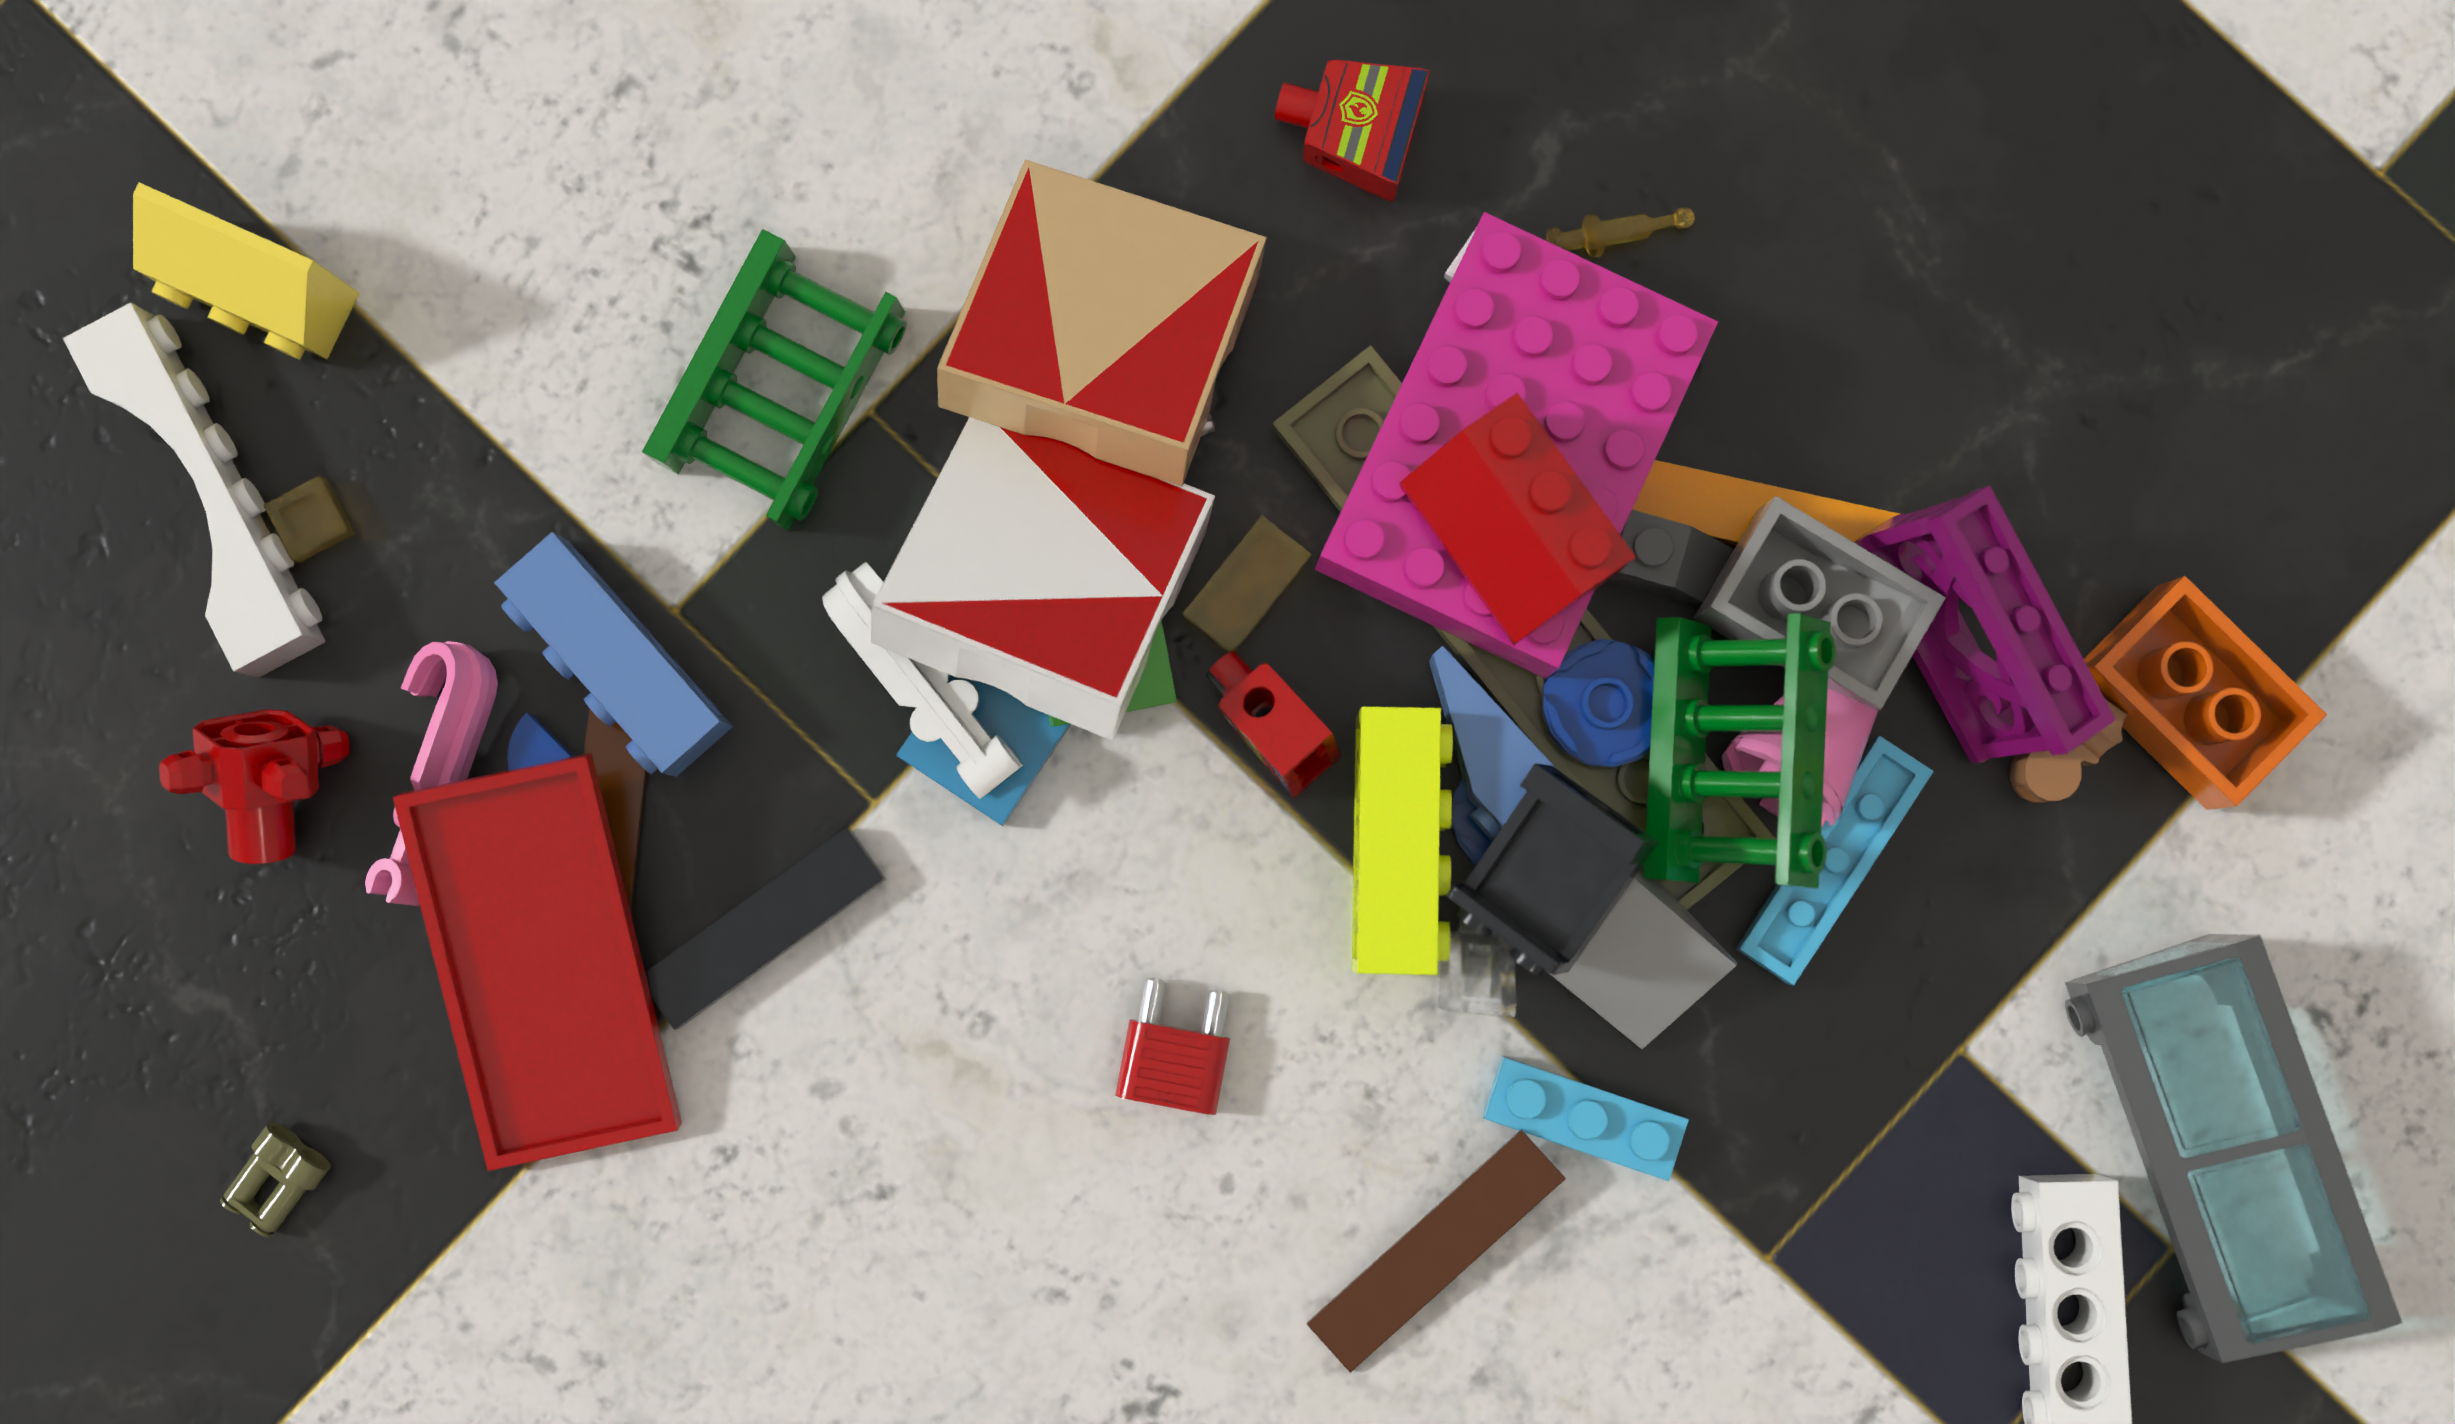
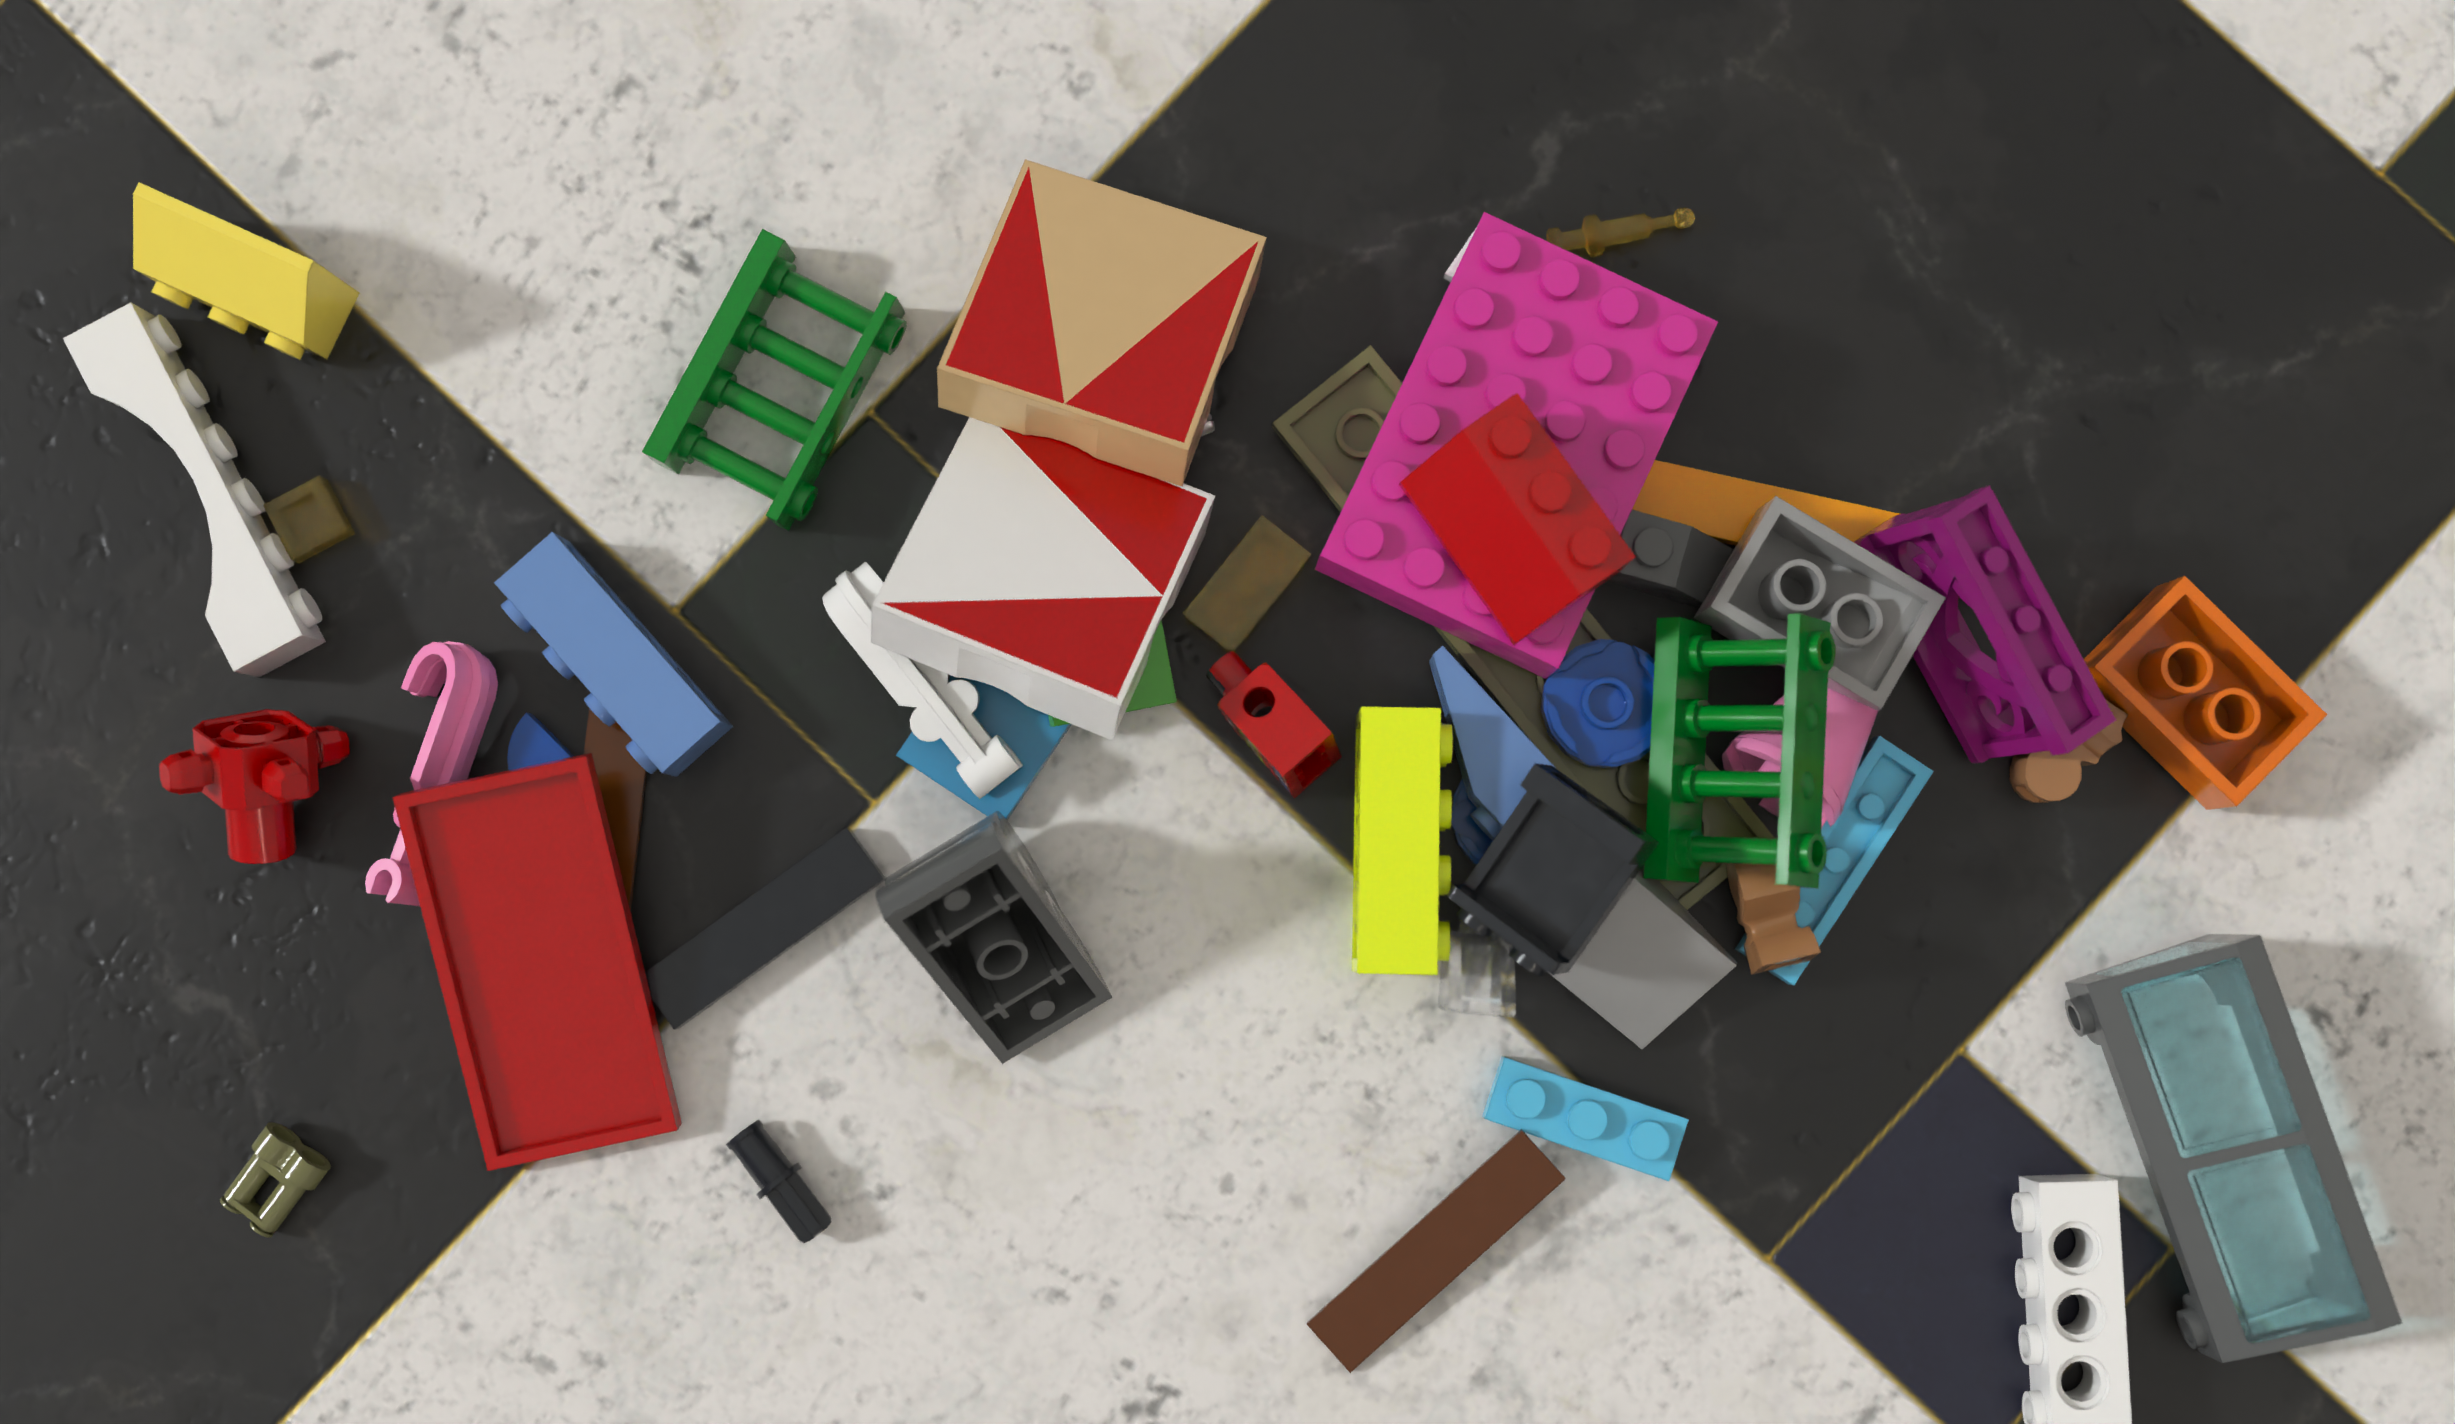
red piece [1115,978,1230,1115] -> none
red torso [1274,60,1430,202] -> none
none -> black axle [726,1120,832,1243]
none -> dark grey brick [876,811,1112,1064]
none -> medium nougat leg [1726,863,1821,975]

